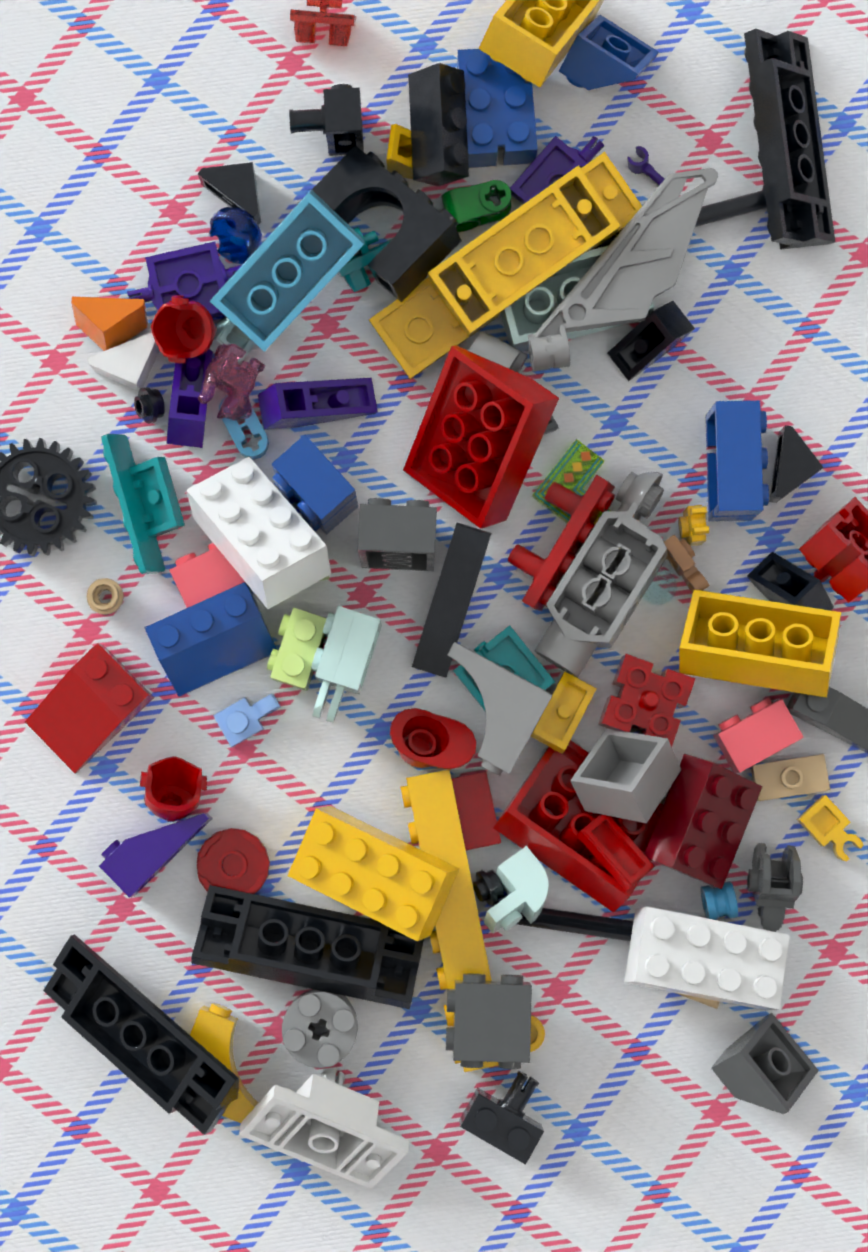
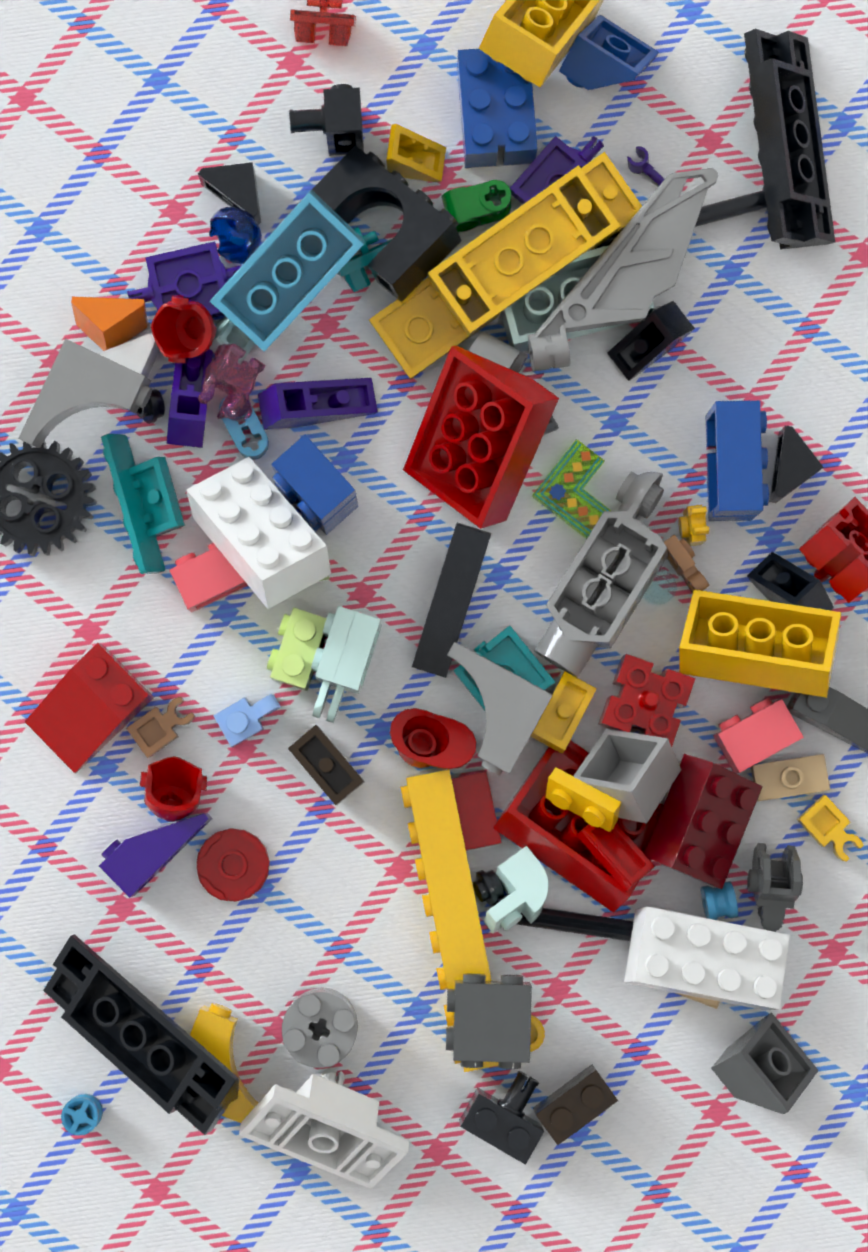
tan plate [87,578,124,615] -> none
blue slope [144,582,277,697] -> none
black slope [191,885,424,1009] -> none
yellow brick [287,806,459,942] -> none
dark grey brick [357,498,437,571] -> none
black brick [408,63,469,186] -> none
red plate [508,475,615,611] -> none
none -> light grey arch [18,338,152,448]
none -> dark azure wheel [61,1093,103,1136]
none -> medium nougat plate [126,697,196,758]
none -> dark brown brick [288,725,365,805]
none -> dark brown brick [533,1064,618,1145]
none -> yellow plate [545,767,621,832]

